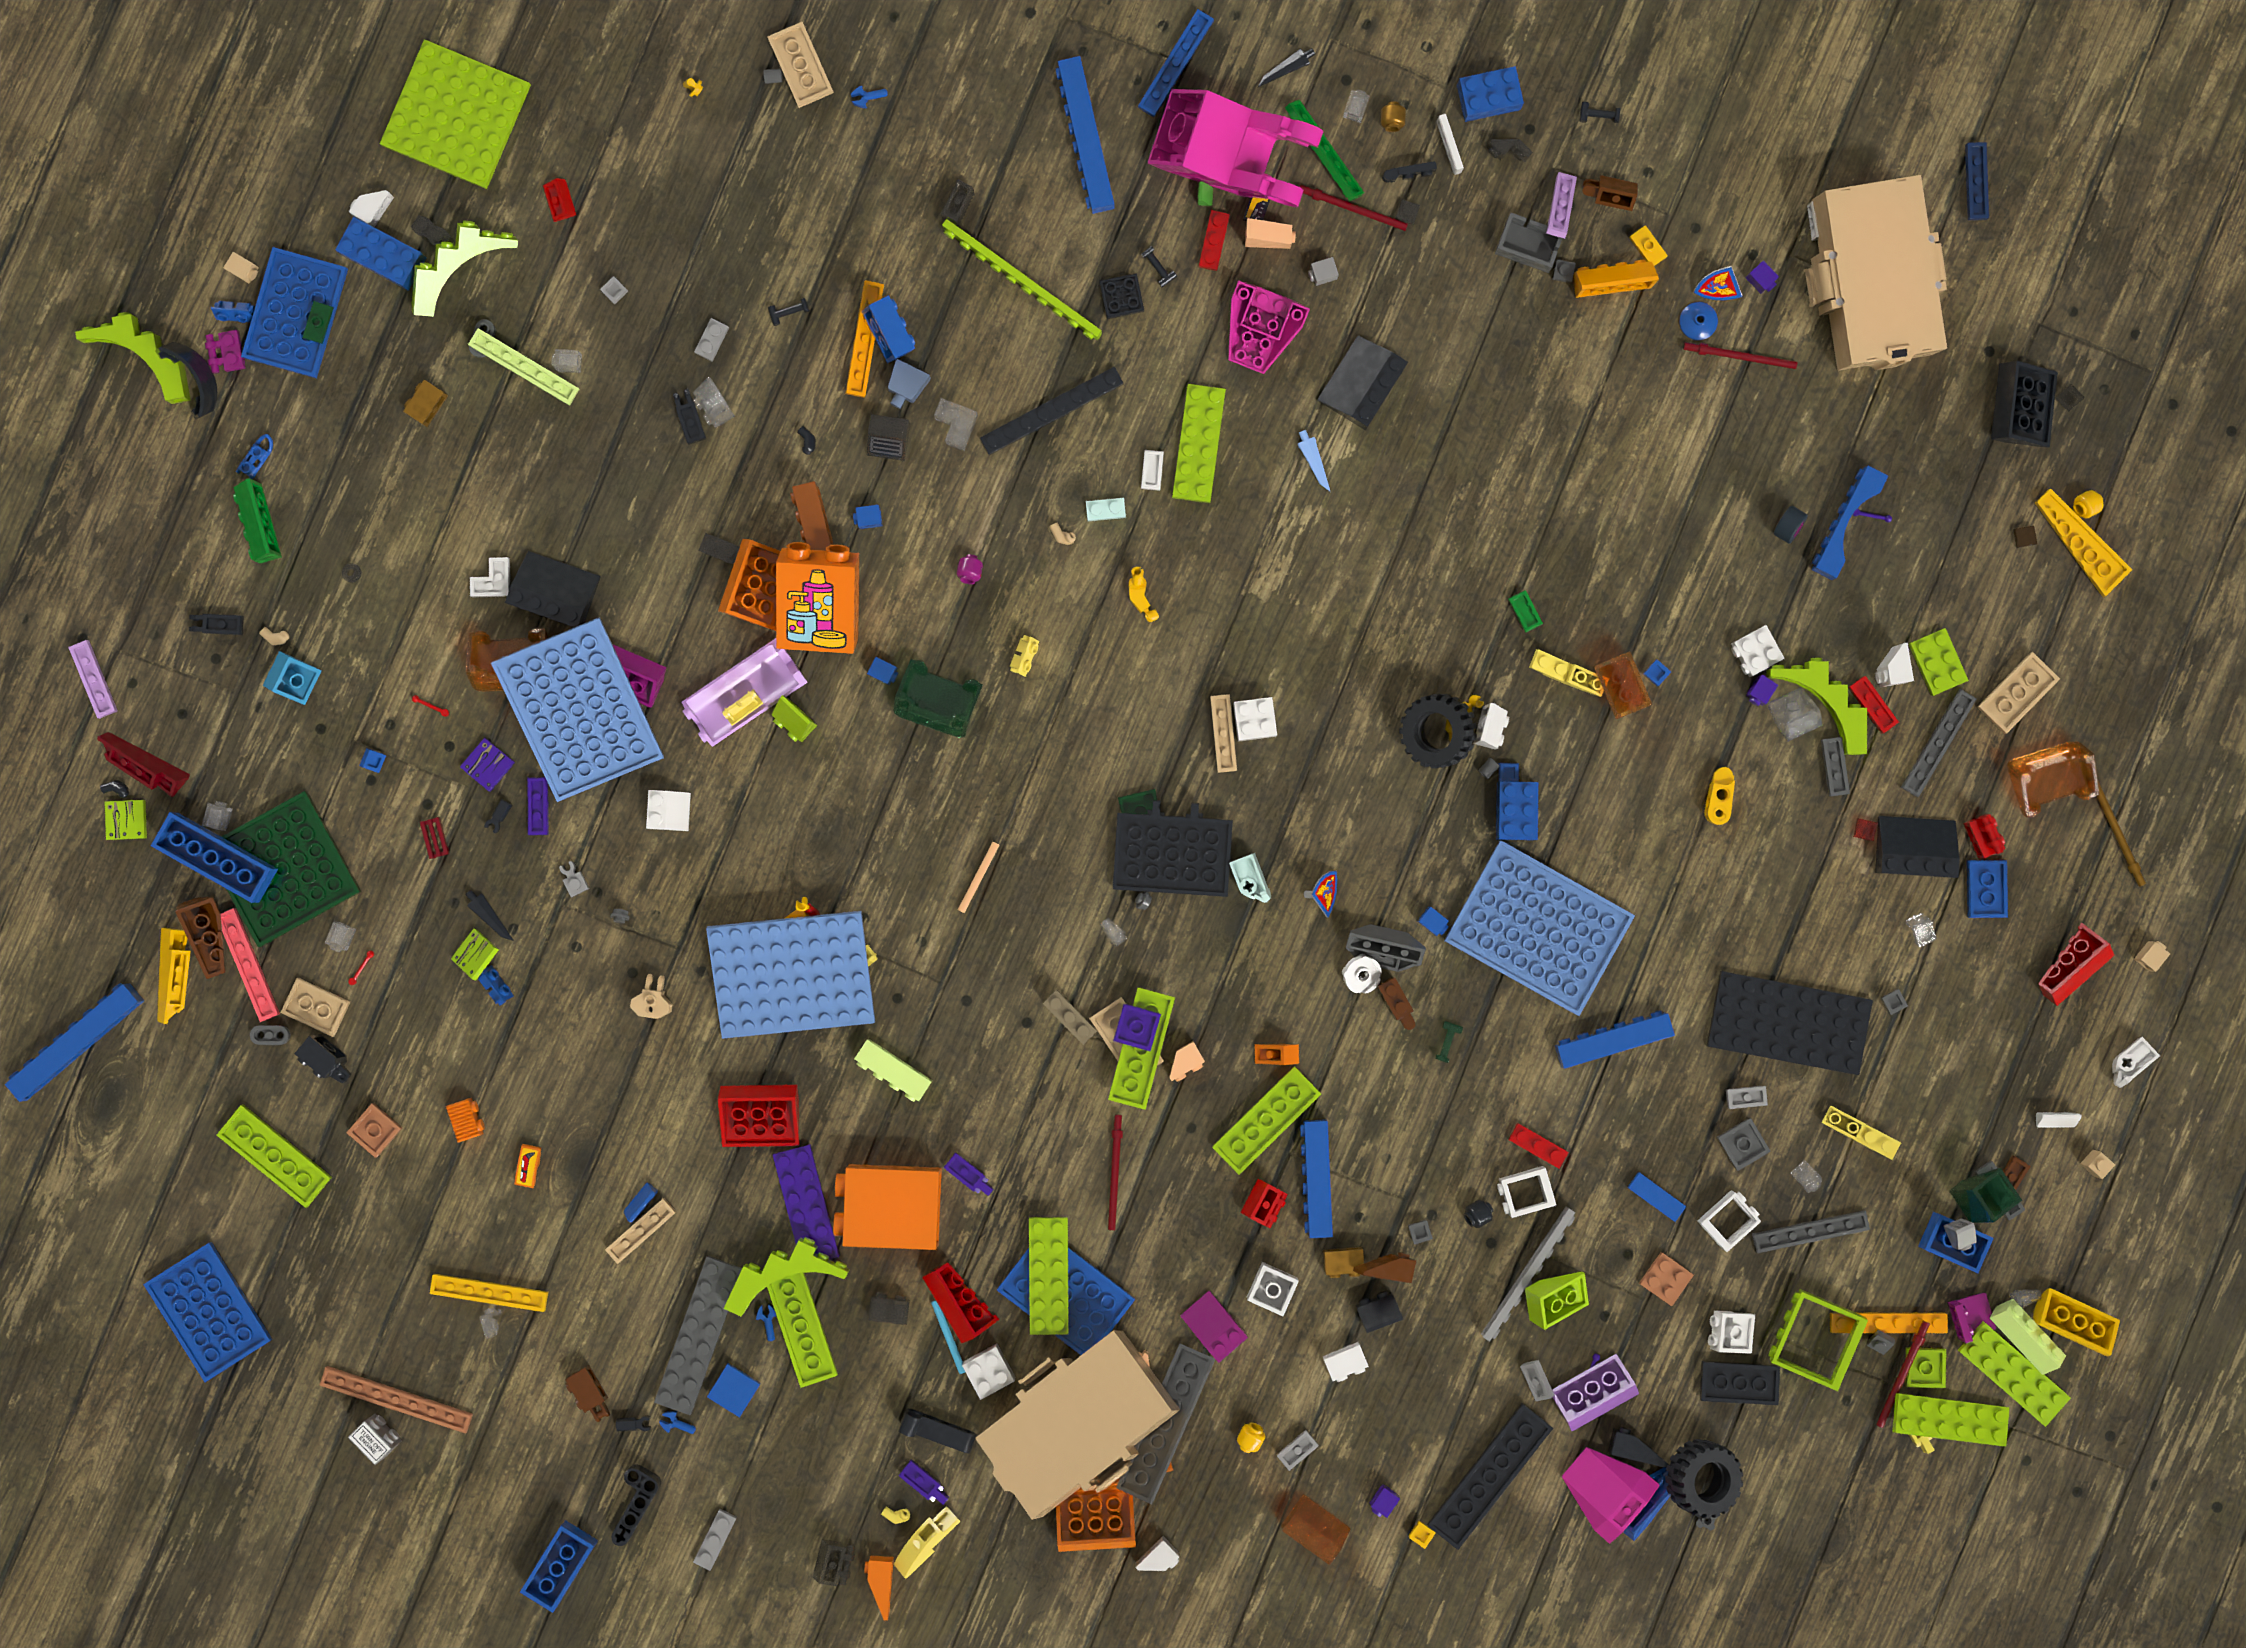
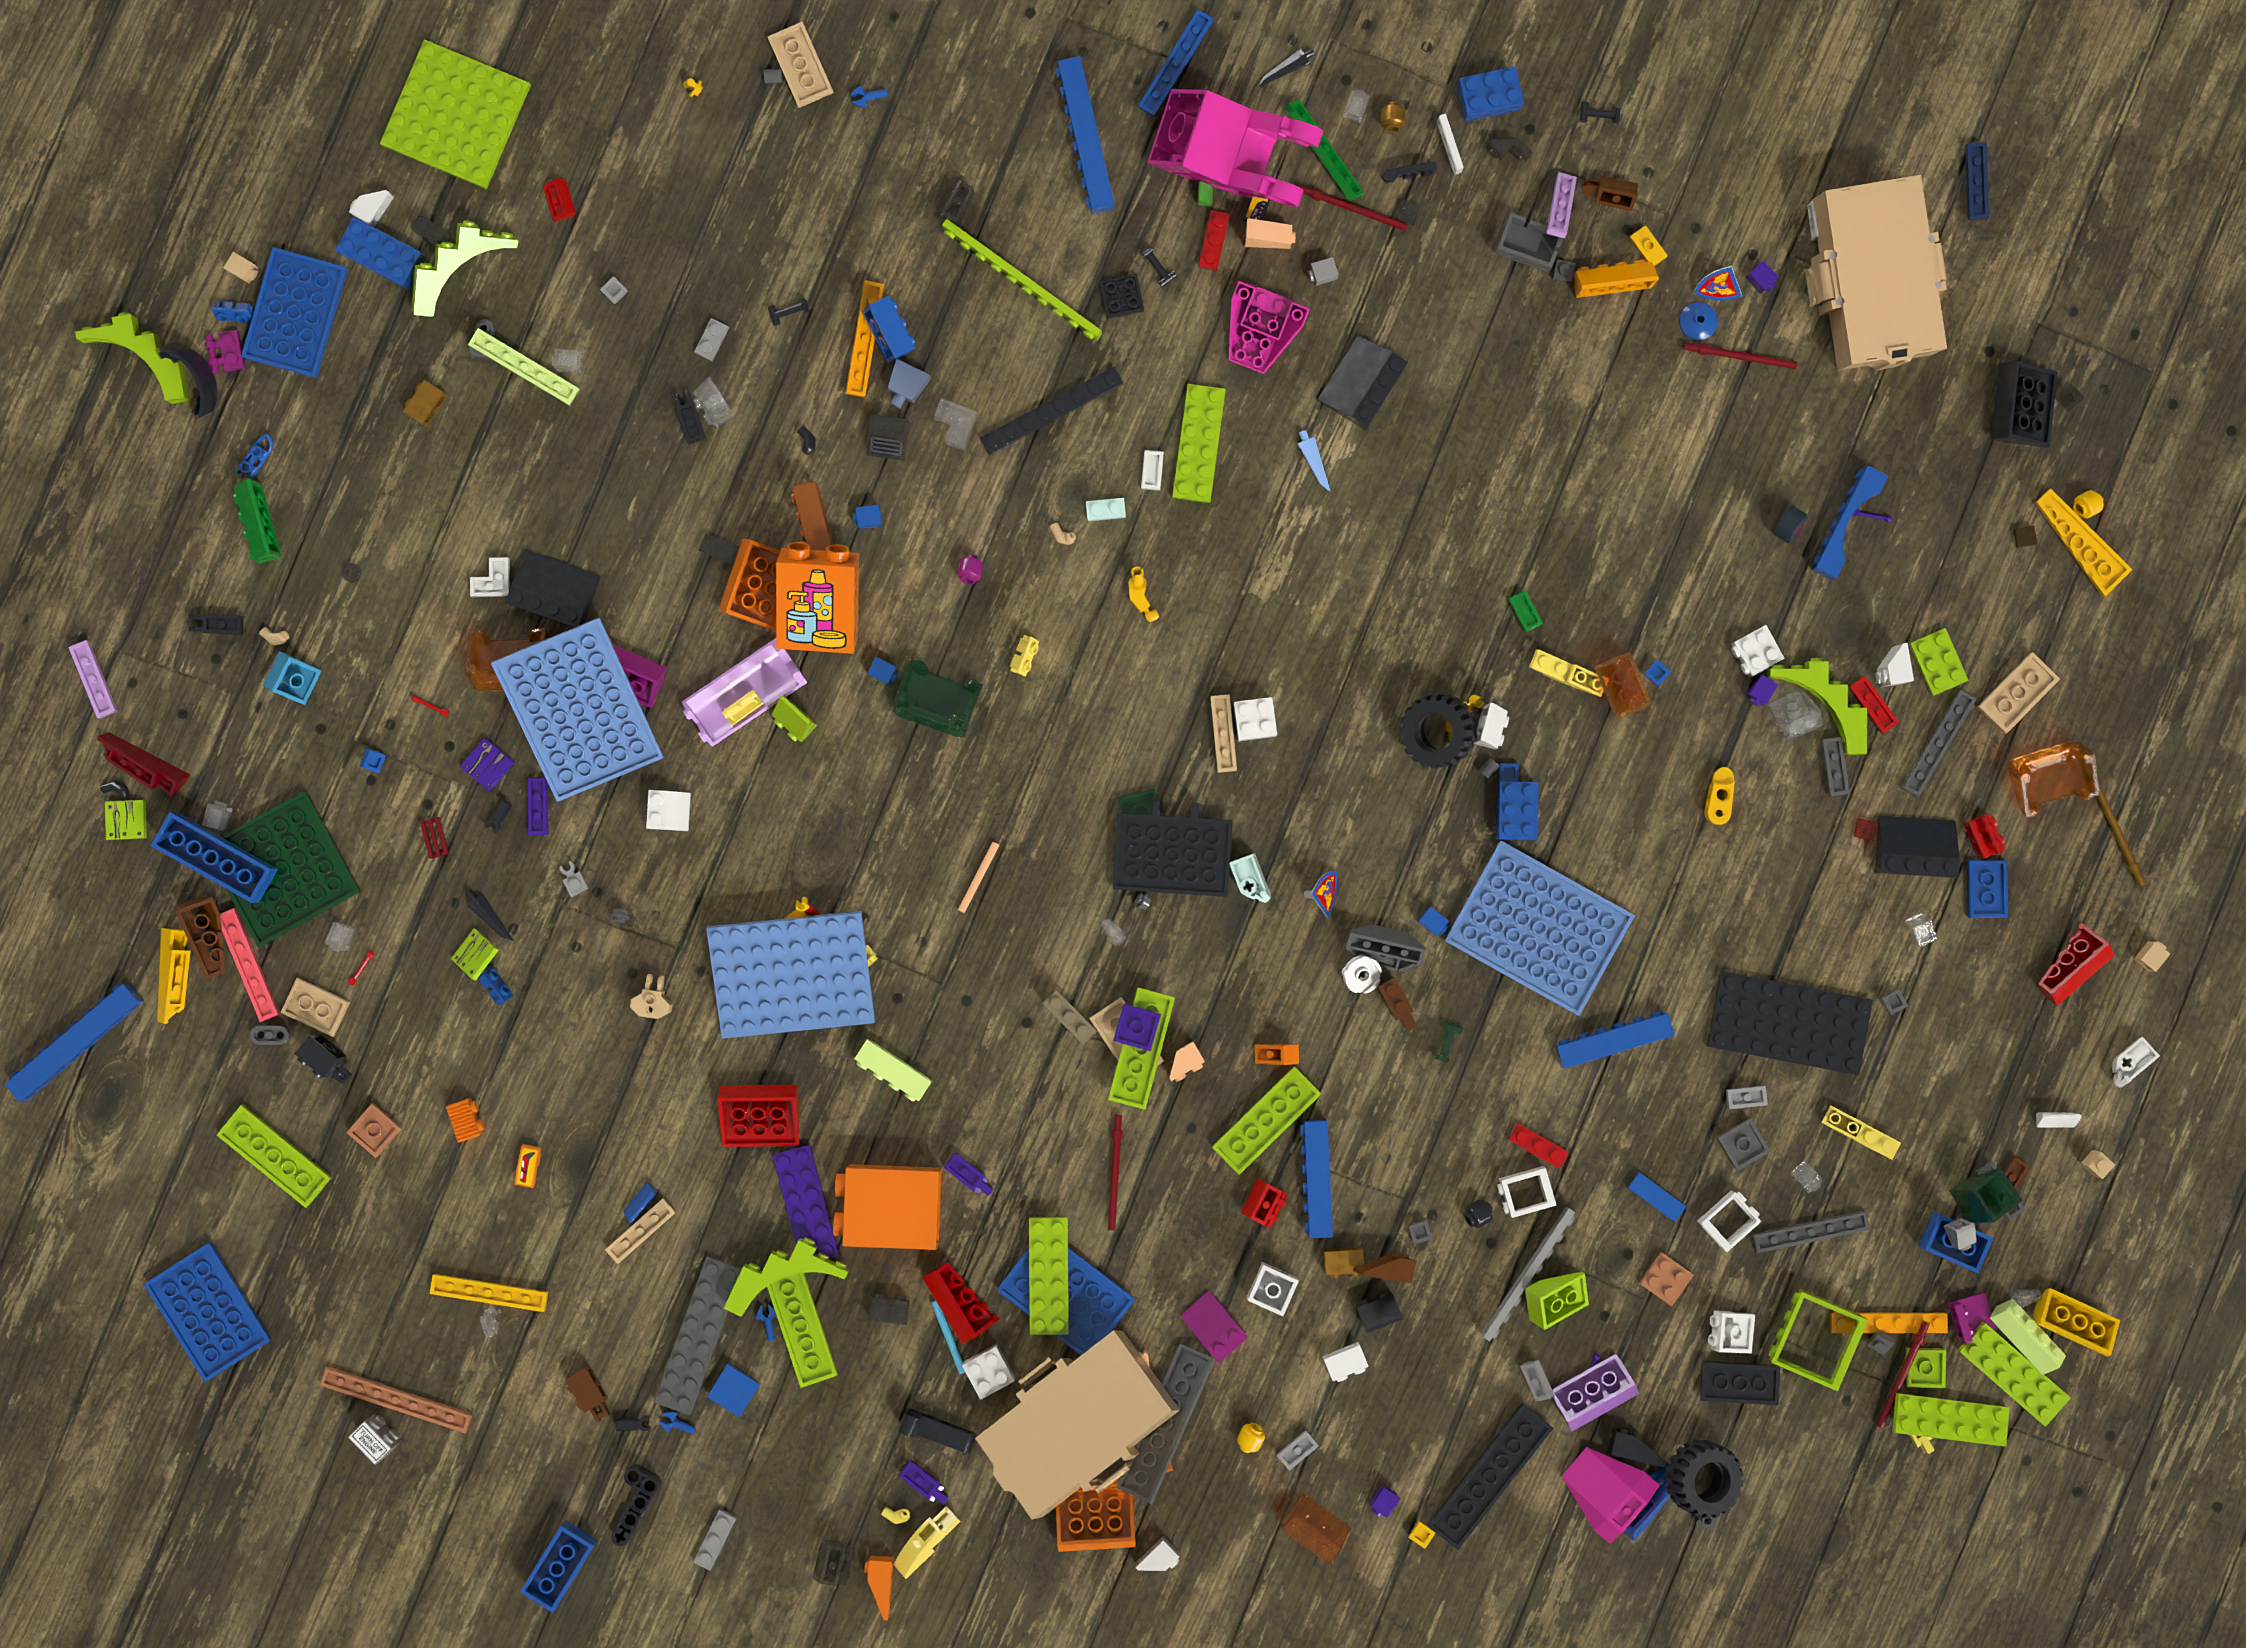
dark green plate [302,301,334,344] -> none

